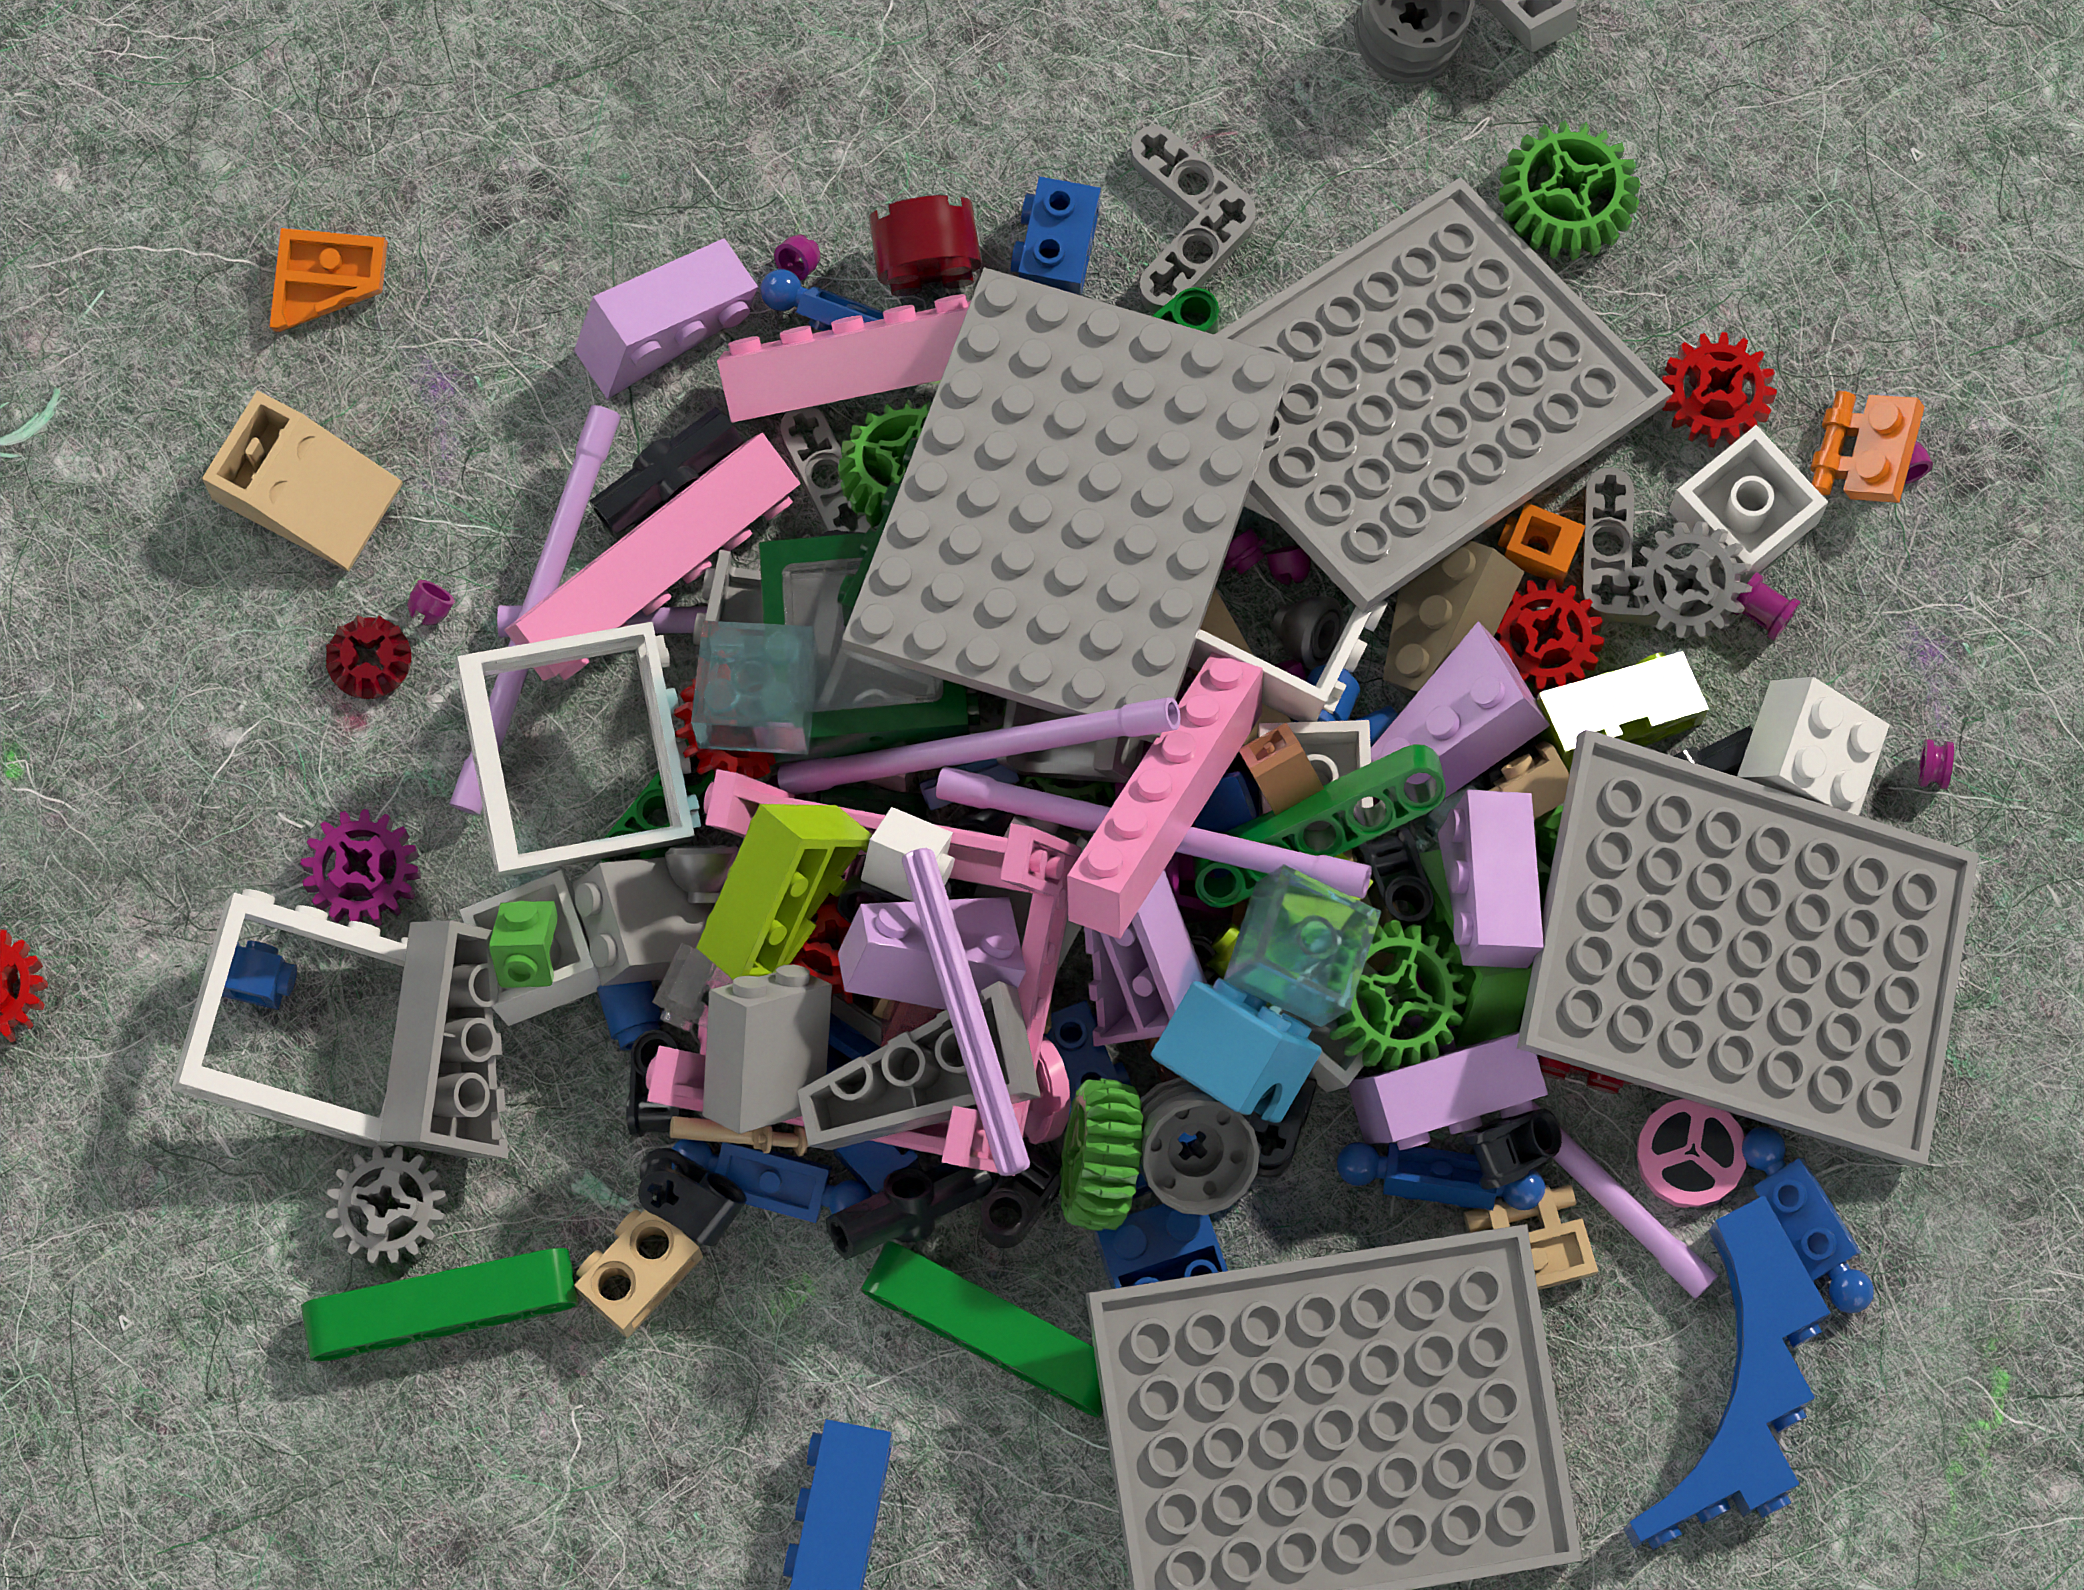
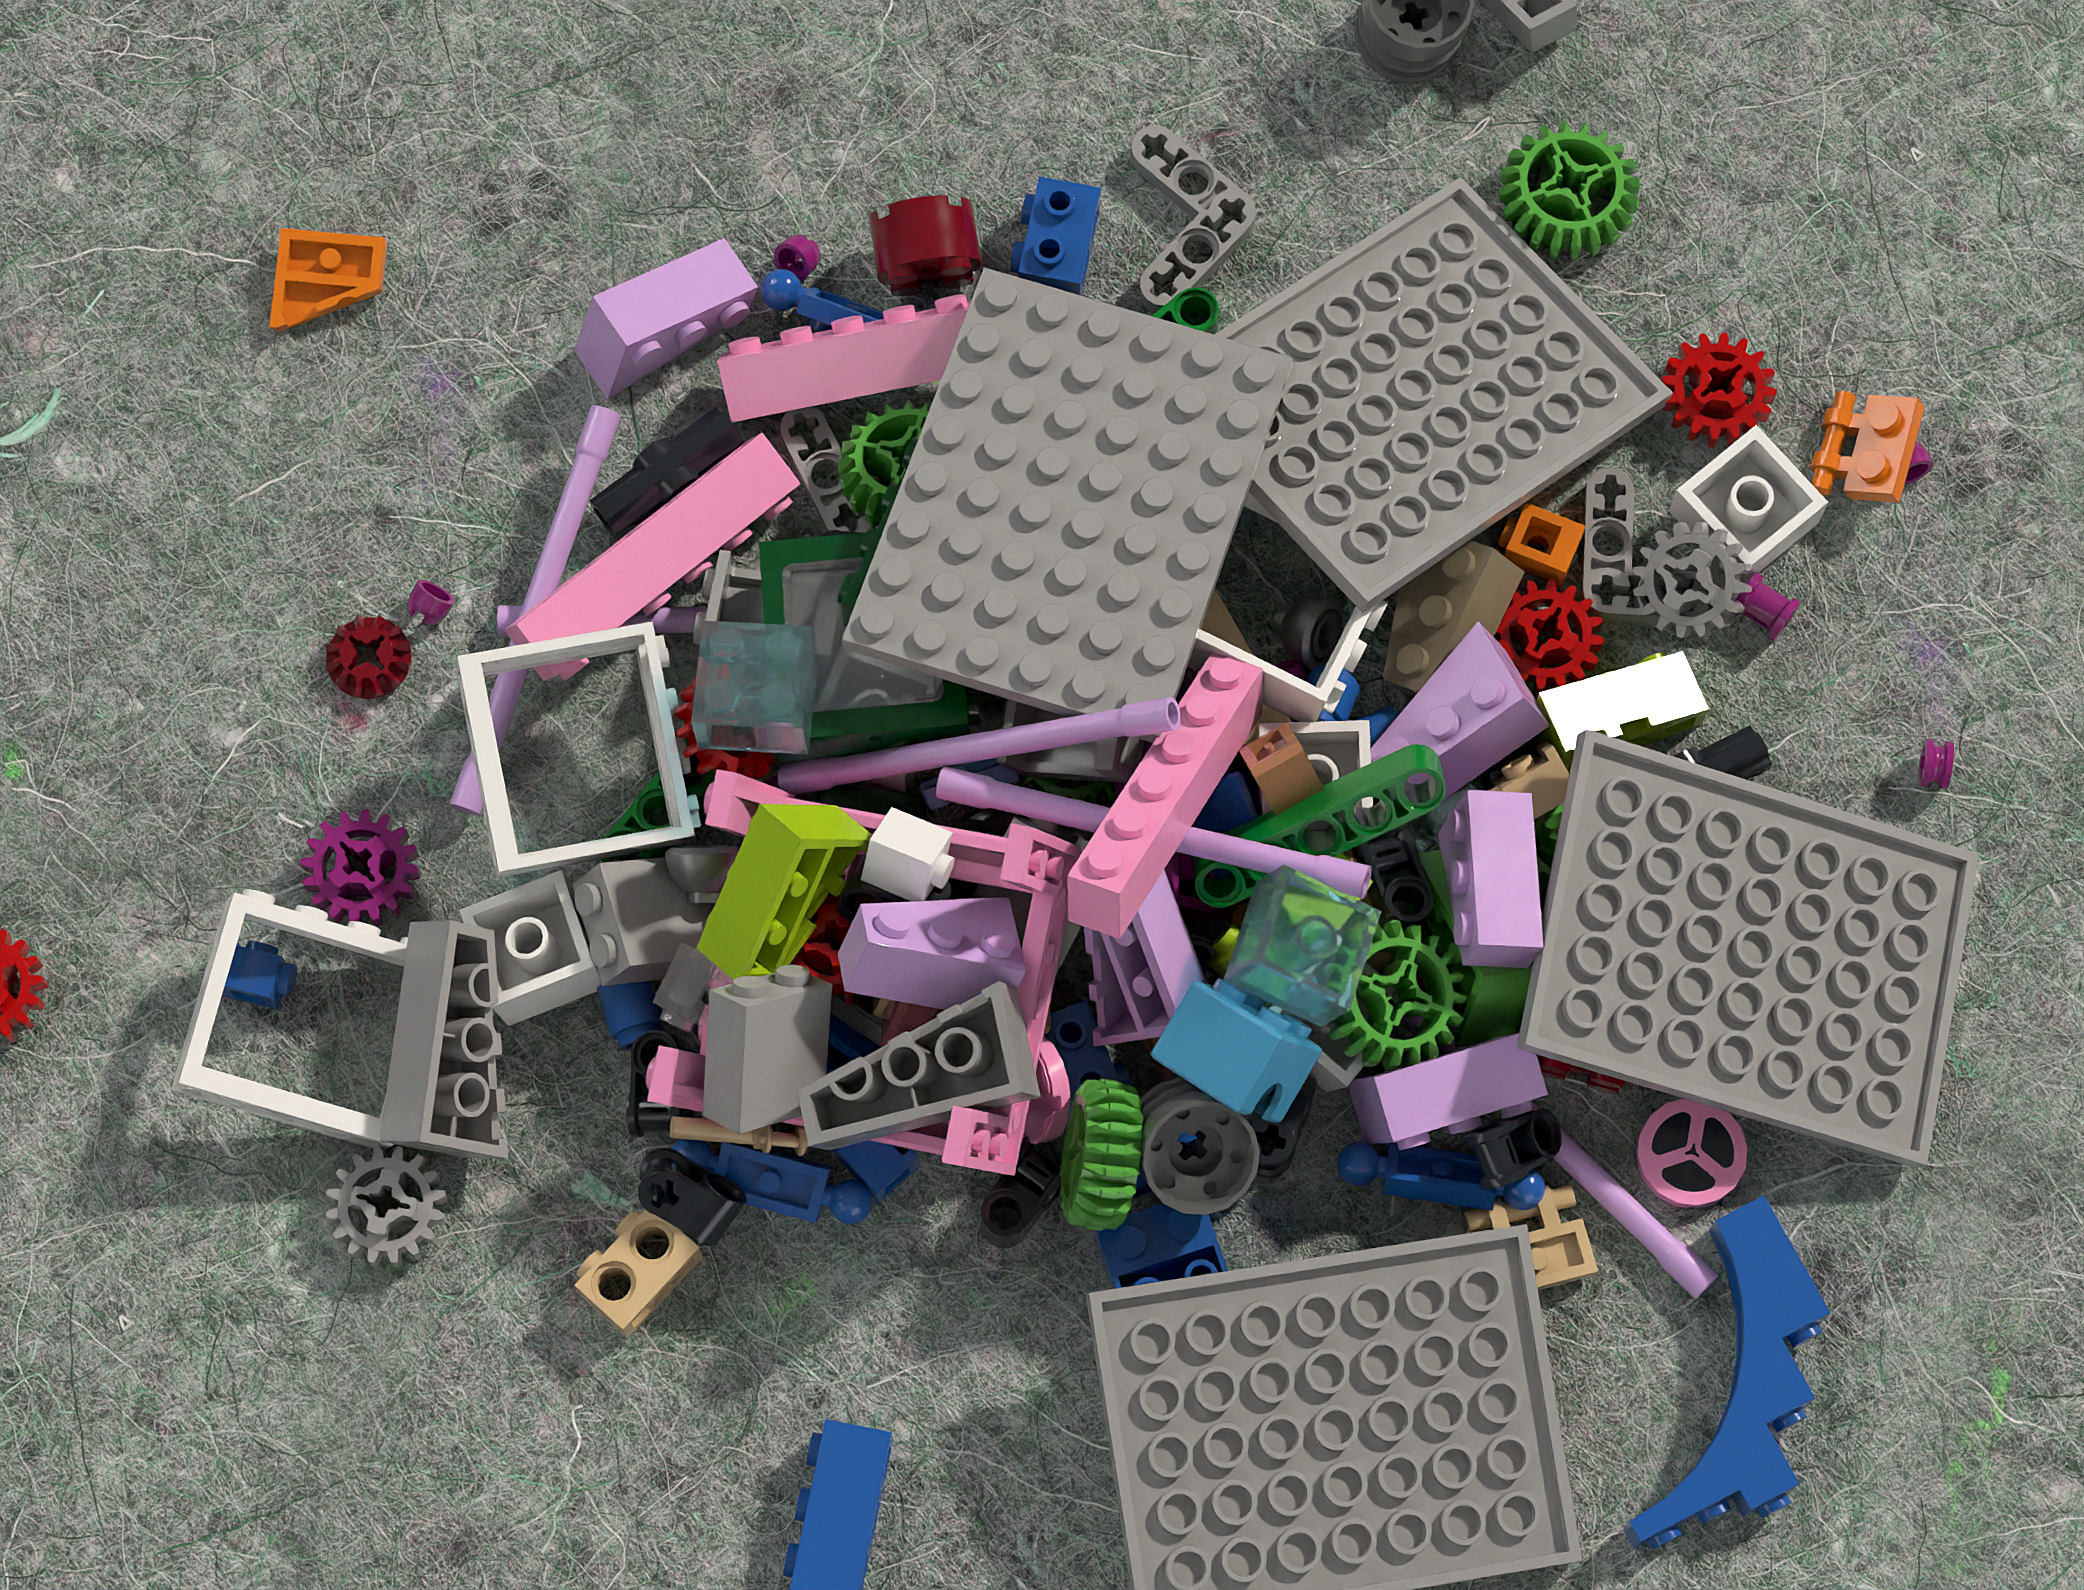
tan slope [202,390,403,572] -> none
green beam [301,1248,579,1362] -> none
bright green bracket [489,901,558,988] -> none
black piece [826,1163,992,1260] -> none
green beam [860,1241,1104,1418] -> none
lavender axle [902,847,1030,1176] -> none
magenta plate [1223,527,1267,575] -> none
magenta hinge [1266,544,1311,585] -> none
white brick [1737,677,1889,816] -> none
blue plate [1742,1127,1874,1314] -> none

